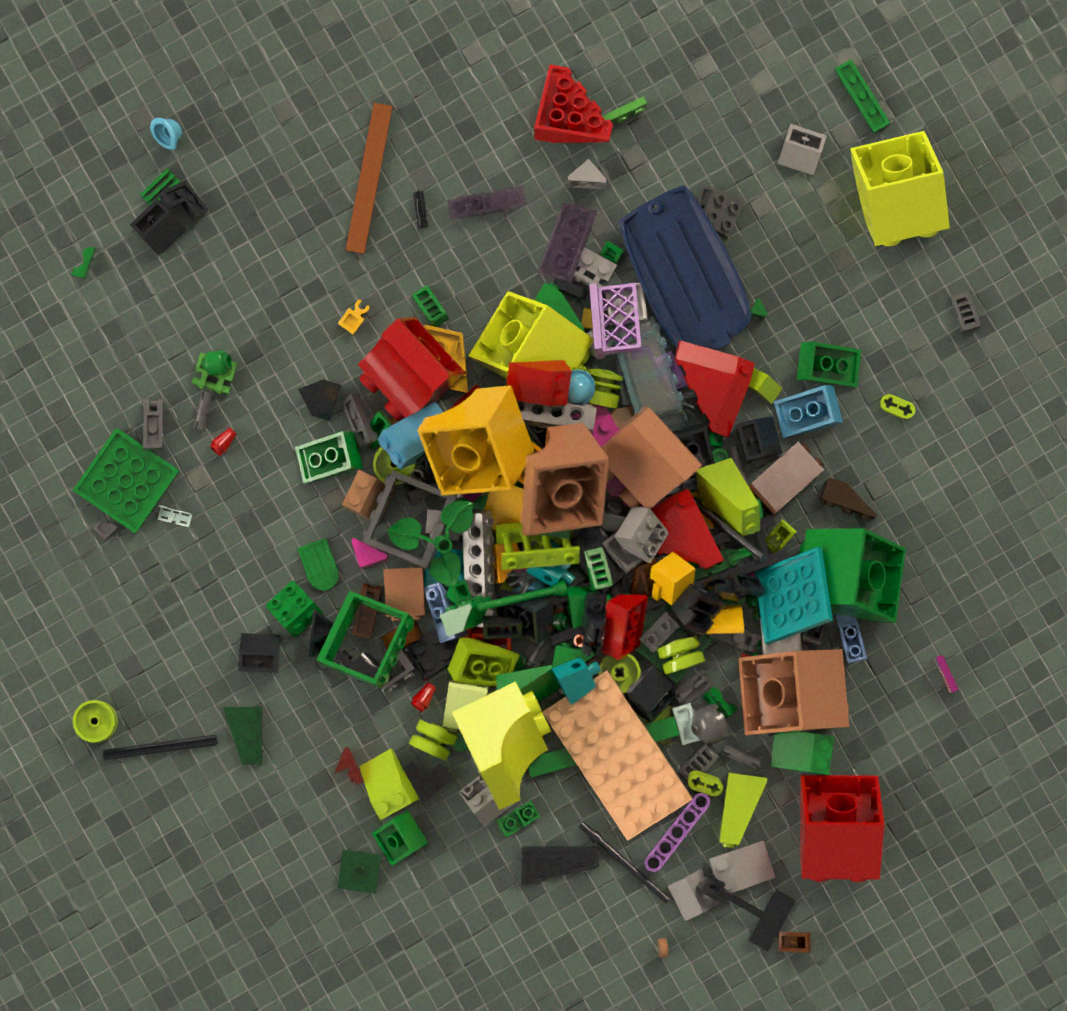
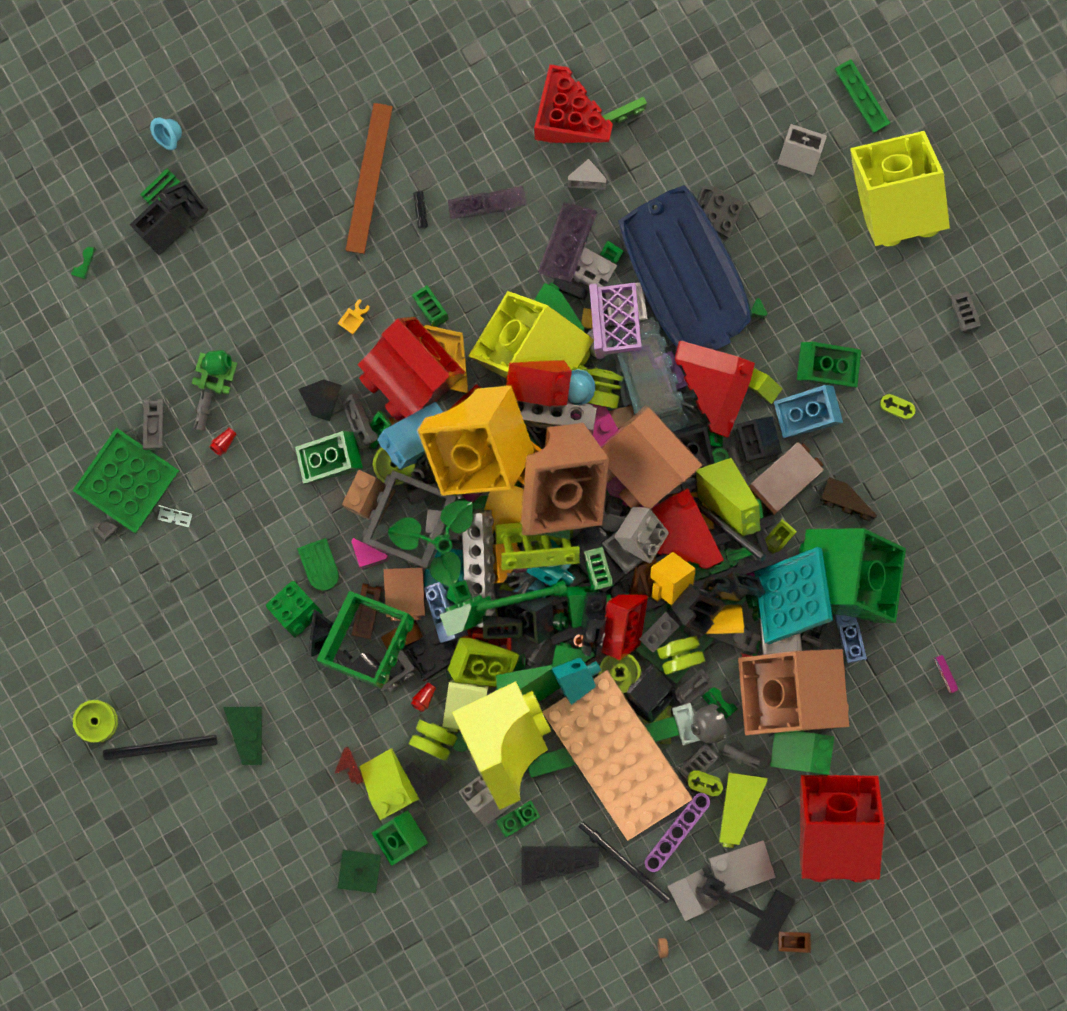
black slope [238,633,280,673] -> none

